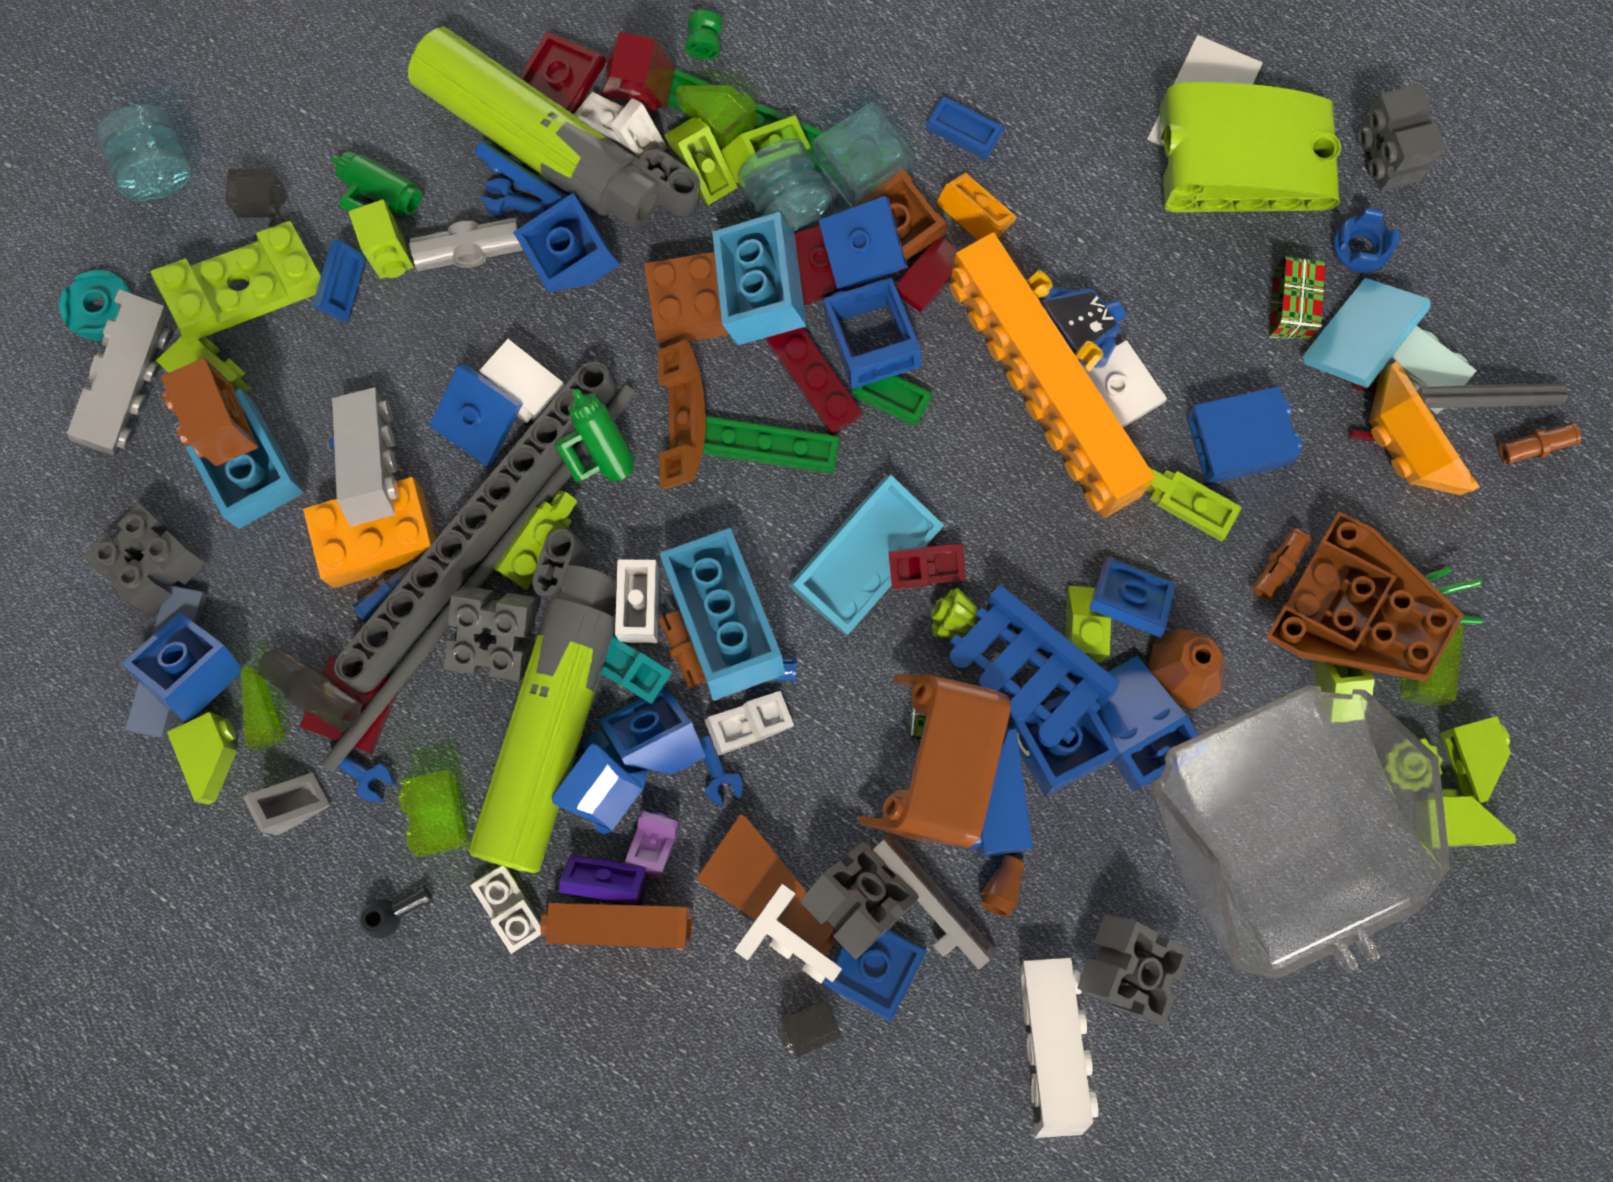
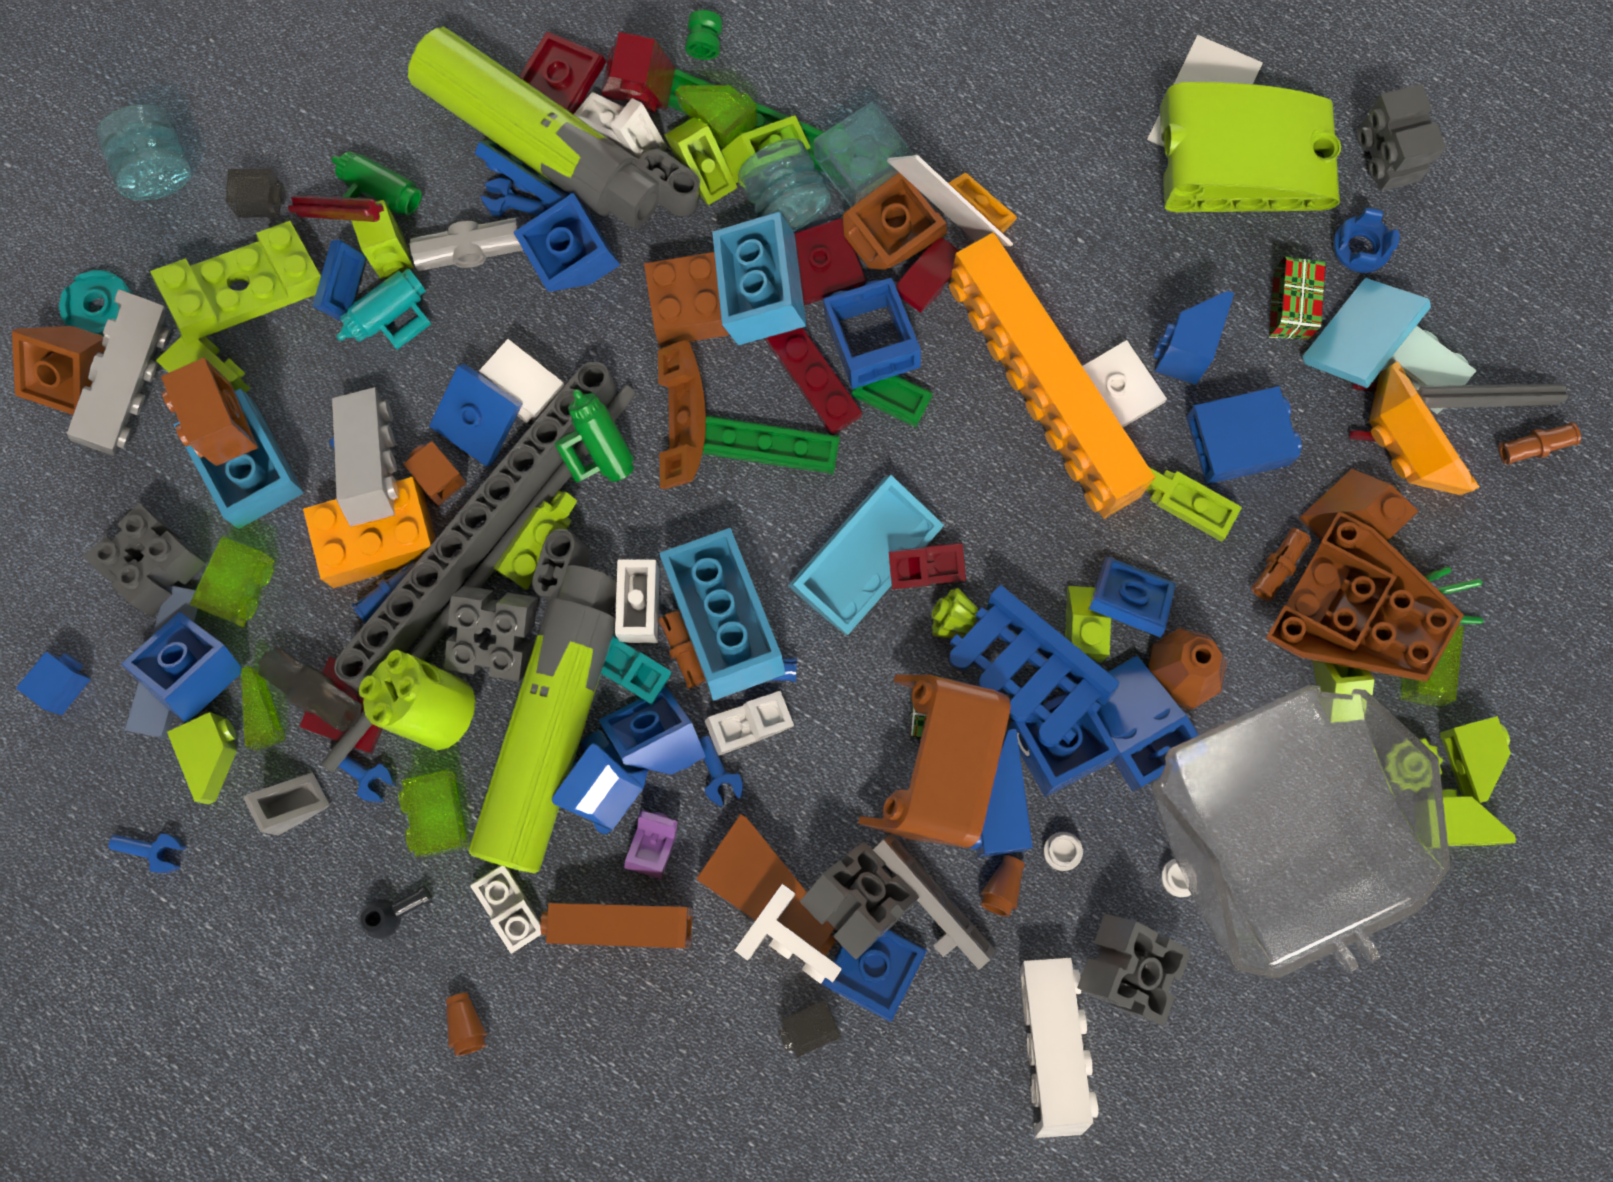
dark purple panel [559,854,646,906] -> none
blue plate [819,196,908,291] -> none
blue tile [926,96,1004,160] -> none
torso [1026,271,1125,371] -> none
none -> dark orange slope [12,326,106,415]
none -> blue brick [16,651,91,715]
none -> blue bar [108,834,186,874]
none -> clear neon green brick [189,536,275,628]
none -> dark red axle [288,195,384,222]
none -> teal piece [336,268,432,350]
none -> lime cylinder [359,650,476,750]
none -> dark orange brick [403,441,467,506]
none -> dark orange cone [445,993,488,1056]
none -> white piece [887,155,1013,247]
none -> white plate [1043,832,1083,871]
none -> blue slope [1153,291,1234,385]
none -> white plate [1161,858,1201,897]
none -> dark orange slope [1299,469,1419,541]

